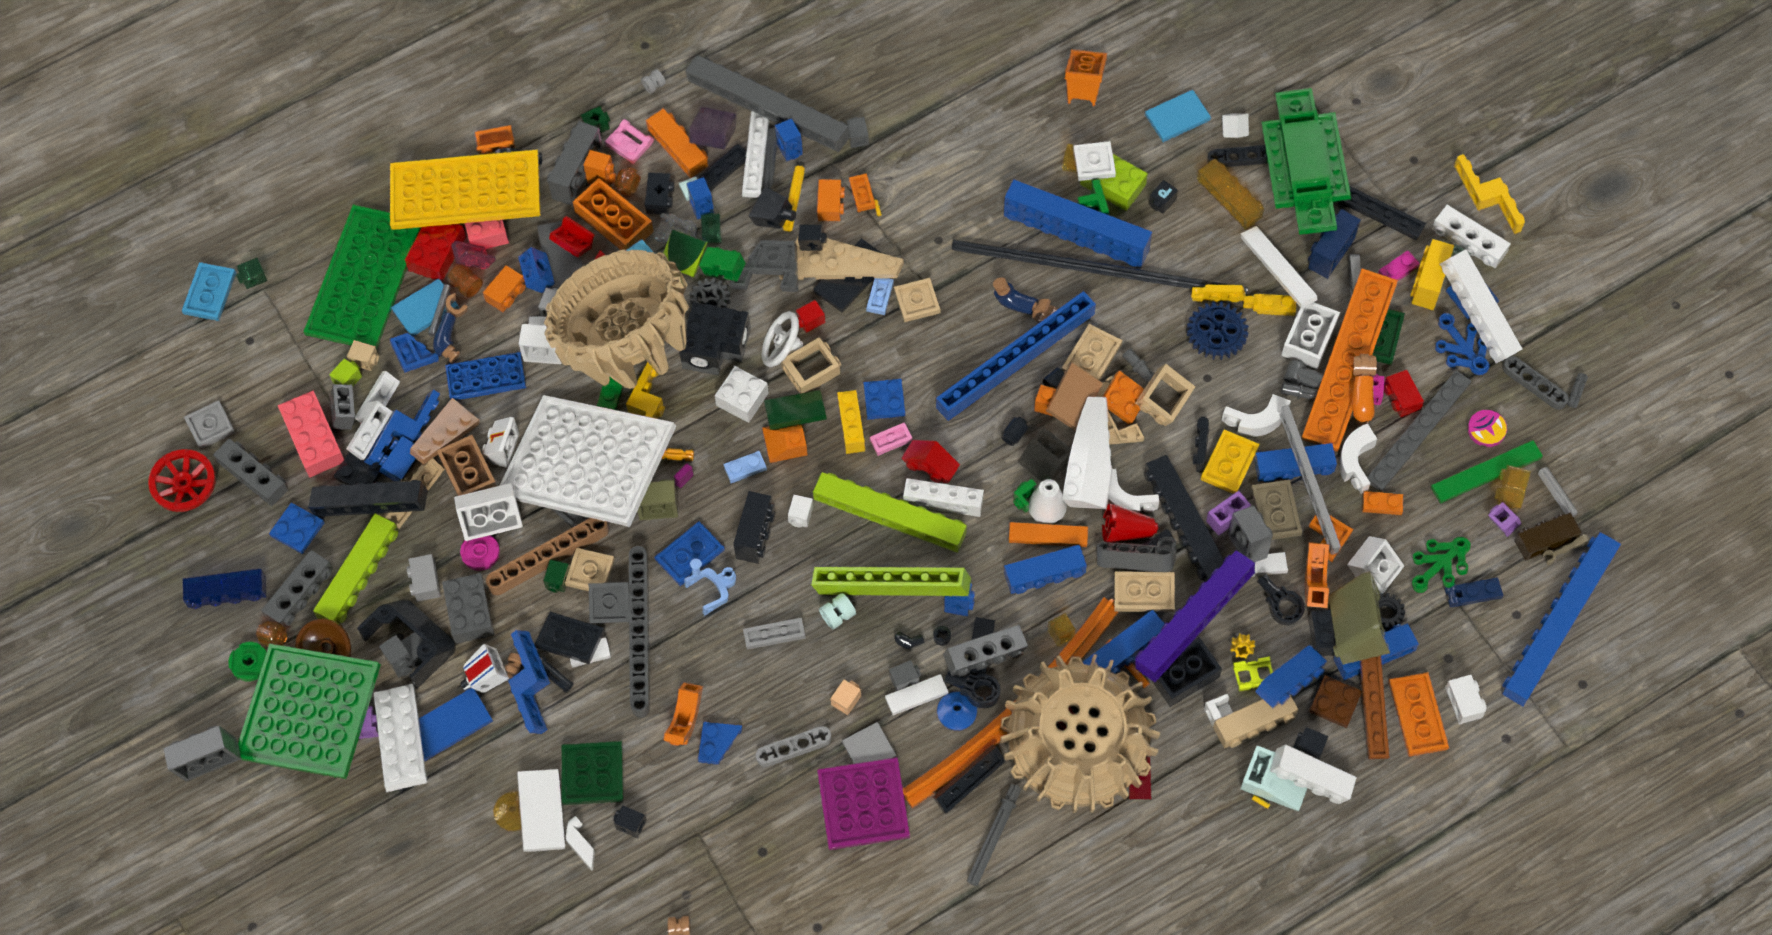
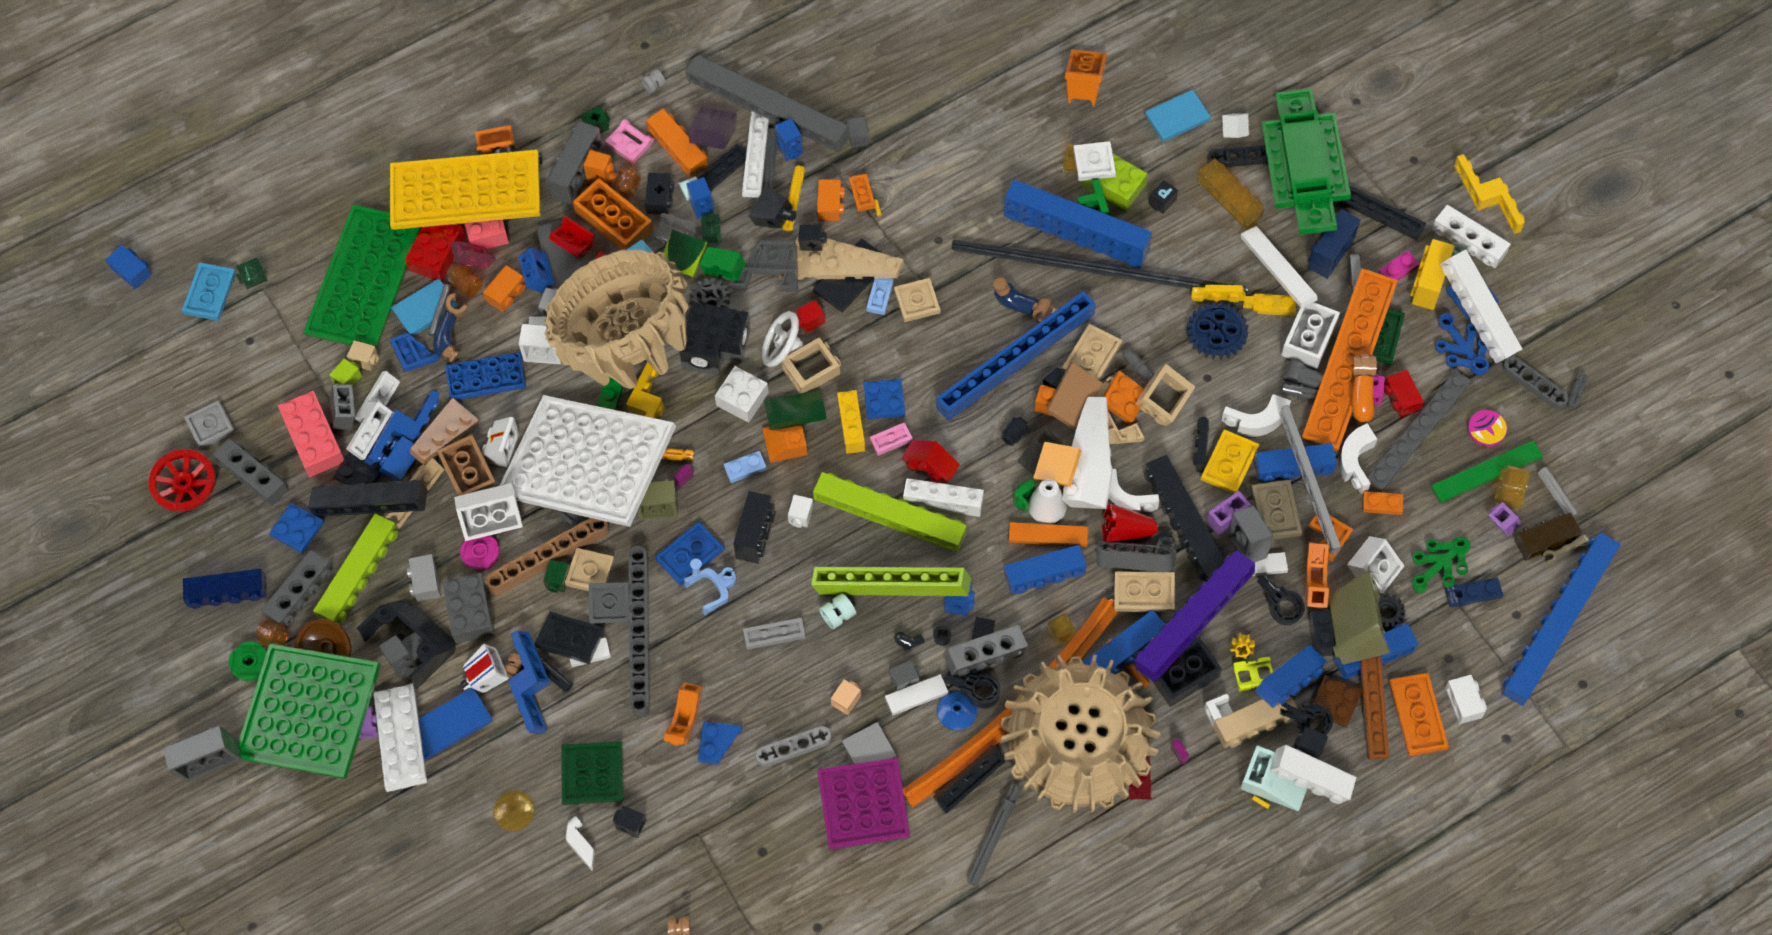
white tile [517,769,565,852] -> none
none -> blue brick [105,245,151,290]
none -> light orange tile [1033,442,1082,487]
none -> magenta tile [1171,739,1189,765]
none -> black pin [1280,703,1333,735]

